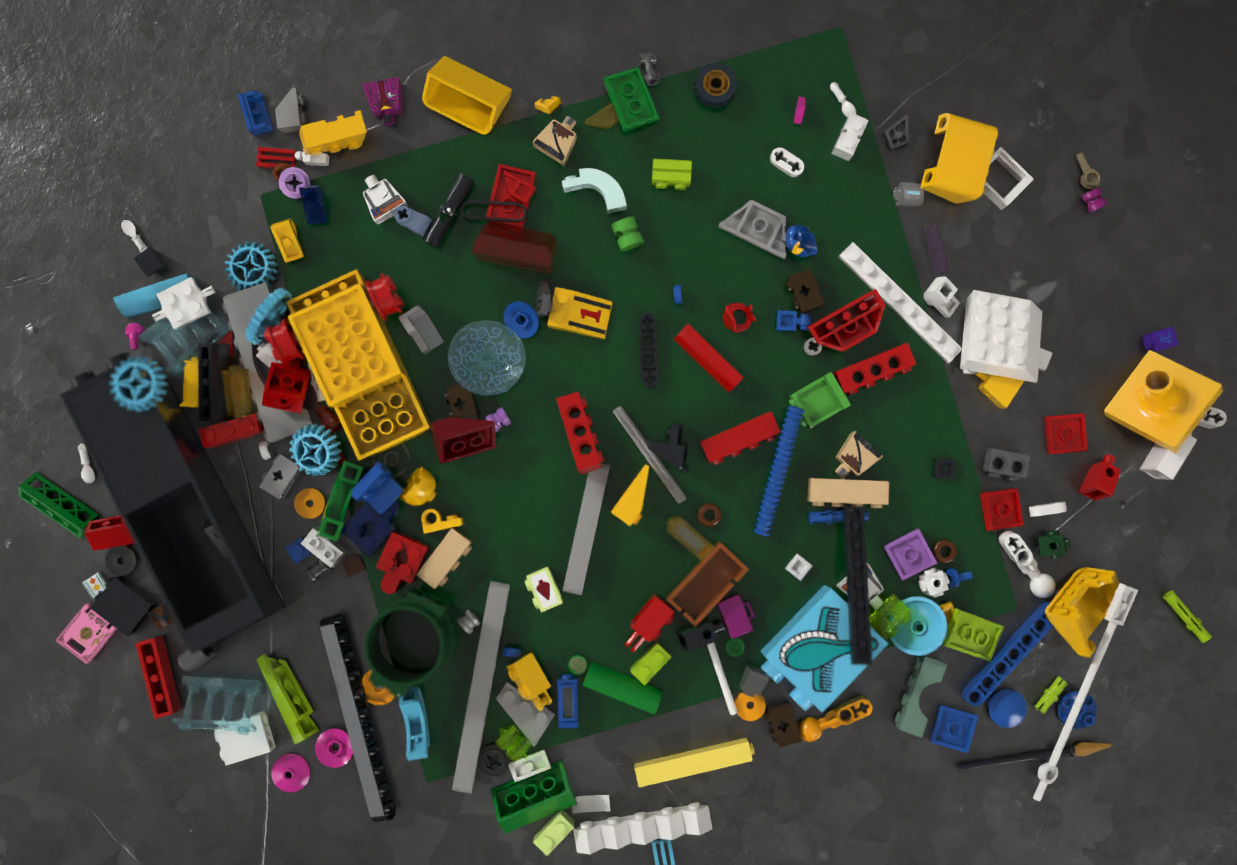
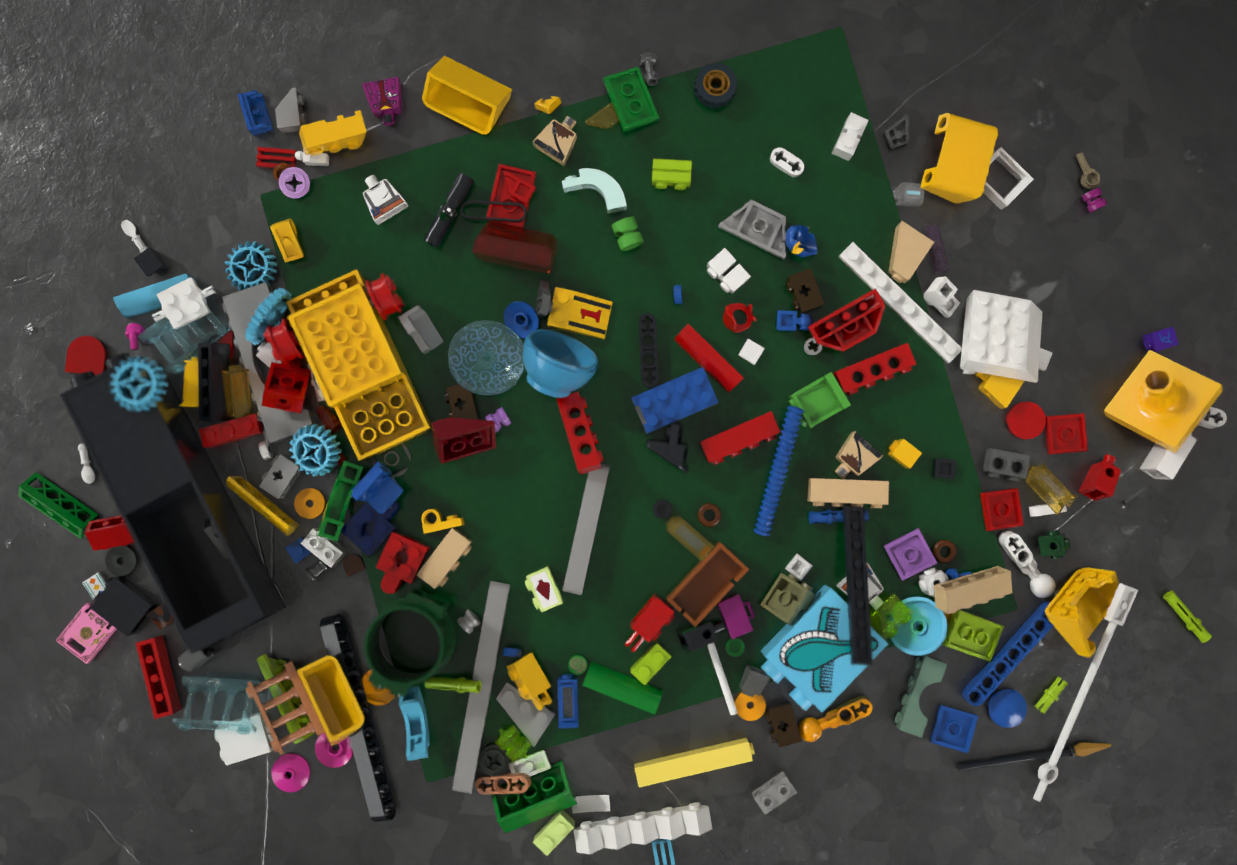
clear blue slope [299,185,328,224] -> none
sand blue piece [394,205,433,238] -> none
yellow cylinder [399,467,436,506] -> none
yellow slope [611,464,649,526] -> none
light grey axle [613,406,686,503] -> none
dark pink tile [794,97,806,124] -> none
white piece [830,82,856,118] -> none
blue dish [1058,691,1097,729] -> none
none -> red tile [65,336,108,375]
none -> yellow slope [226,476,299,537]
none -> nougat fence [245,661,325,755]
none -> yellow windscreen [297,656,364,746]
none -> lime pin [424,676,482,693]
none -> nougat beam [475,773,531,795]
none -> dark azure piece [523,329,599,398]
none -> blue piece [631,367,719,434]
none -> black tile [653,500,672,519]
none -> white piece [706,248,751,294]
none -> white tile [738,339,765,365]
none -> light grey brick [751,771,797,815]
none -> olive plate [760,573,816,626]
none -> tan slope [888,221,934,283]
none -> yellow brick [888,439,922,469]
none -> tan brick [934,566,1012,614]
none -> red tile [1006,401,1046,439]
none -> clear yellow window [1026,463,1077,515]

